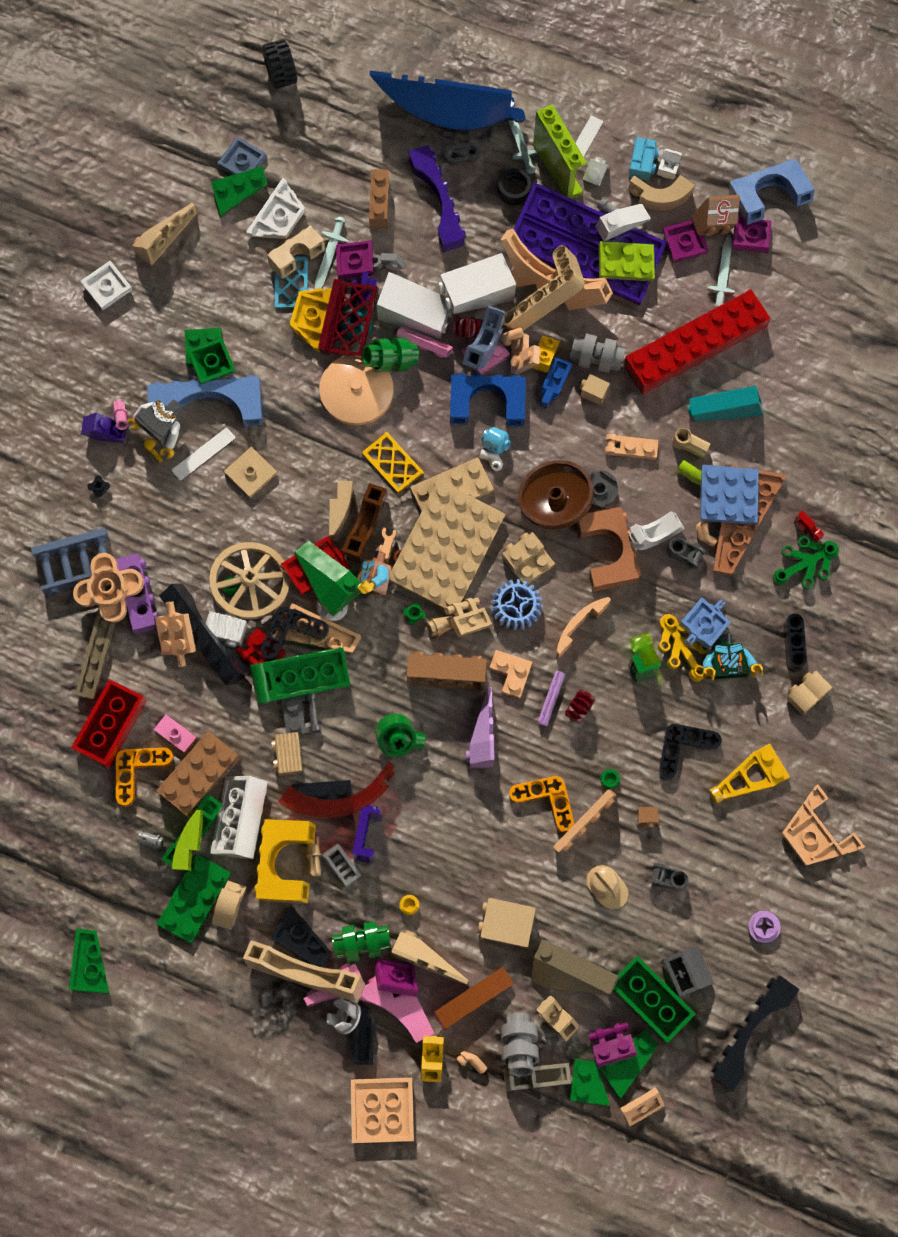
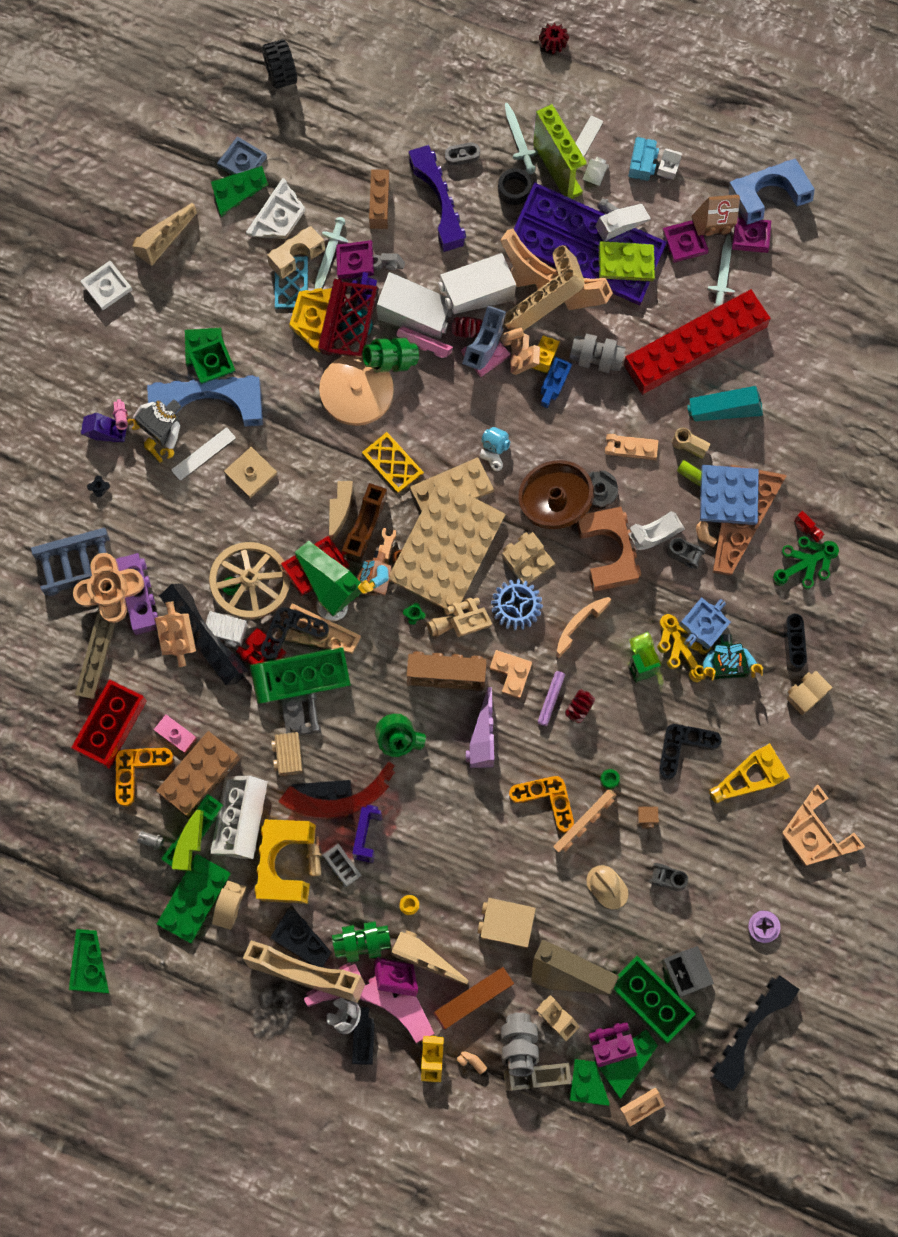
light nougat plate [351,1078,414,1143] -> none
blue windscreen [369,70,526,132] -> none
blue arch [450,373,526,426] -> none
tan brick [579,374,610,406] -> none
tan arch [628,175,695,211] -> none
none -> dark red gear [539,22,569,54]

